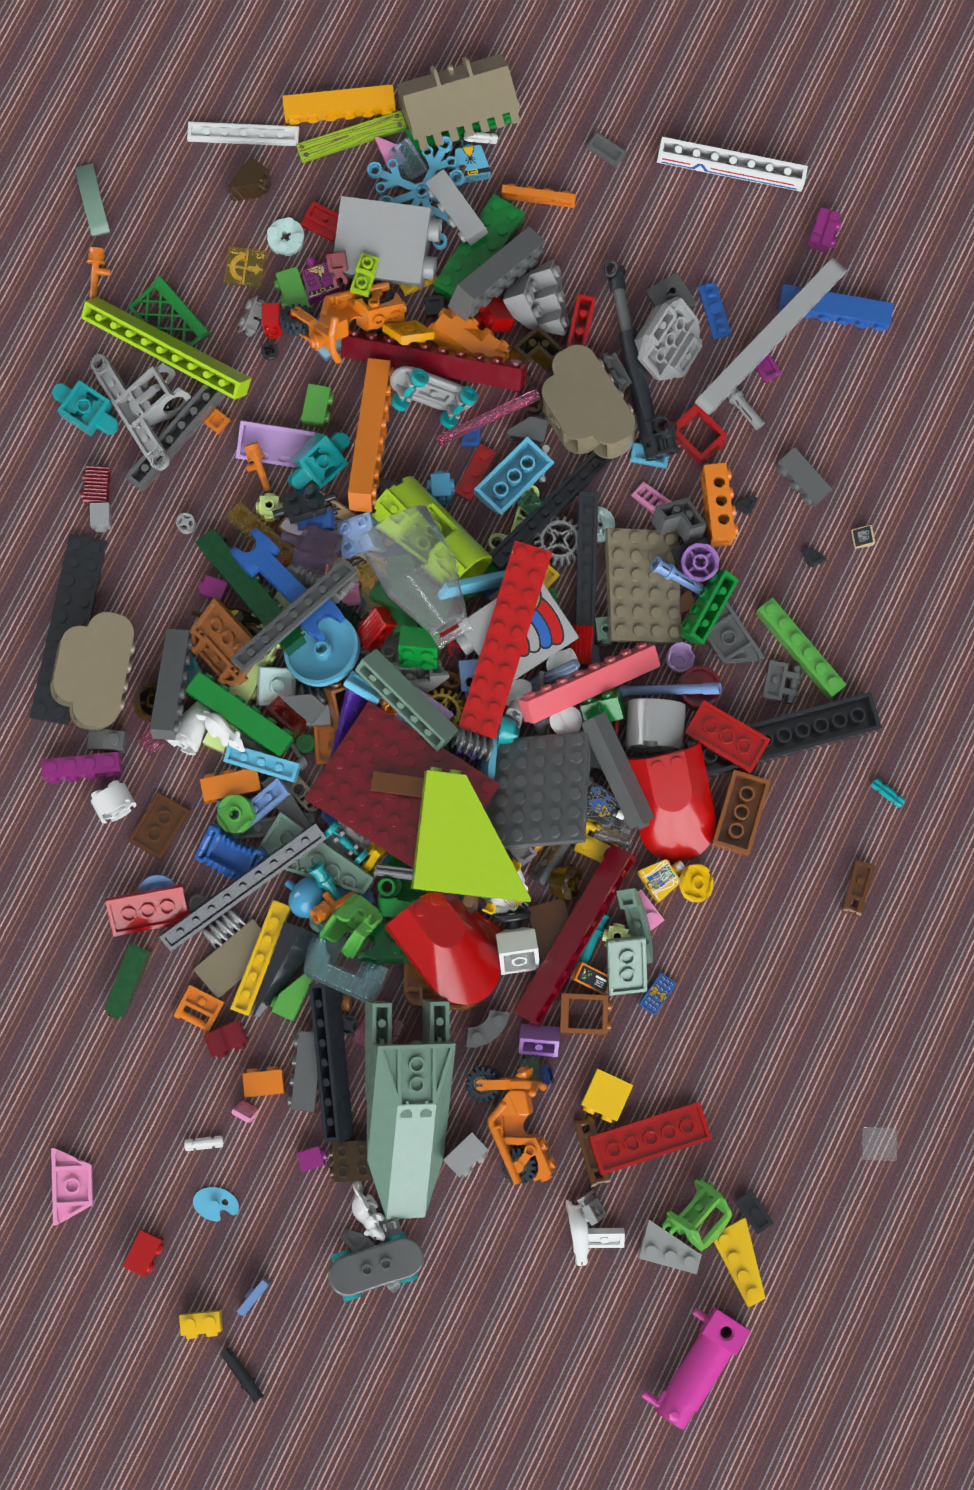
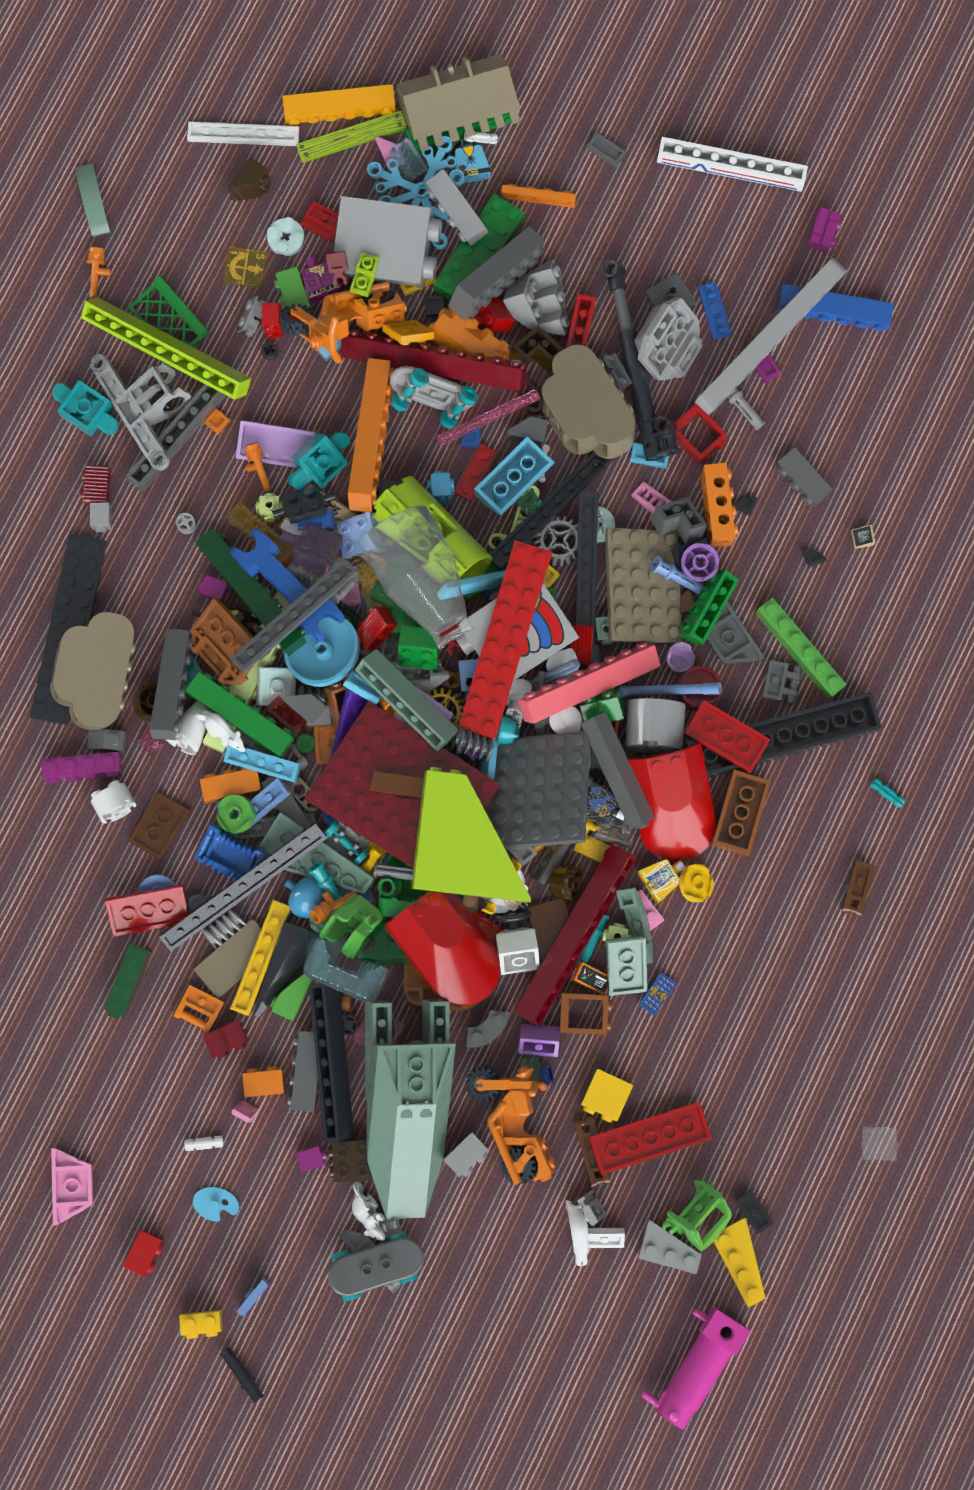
bright green brick [301,384,334,429] -> none

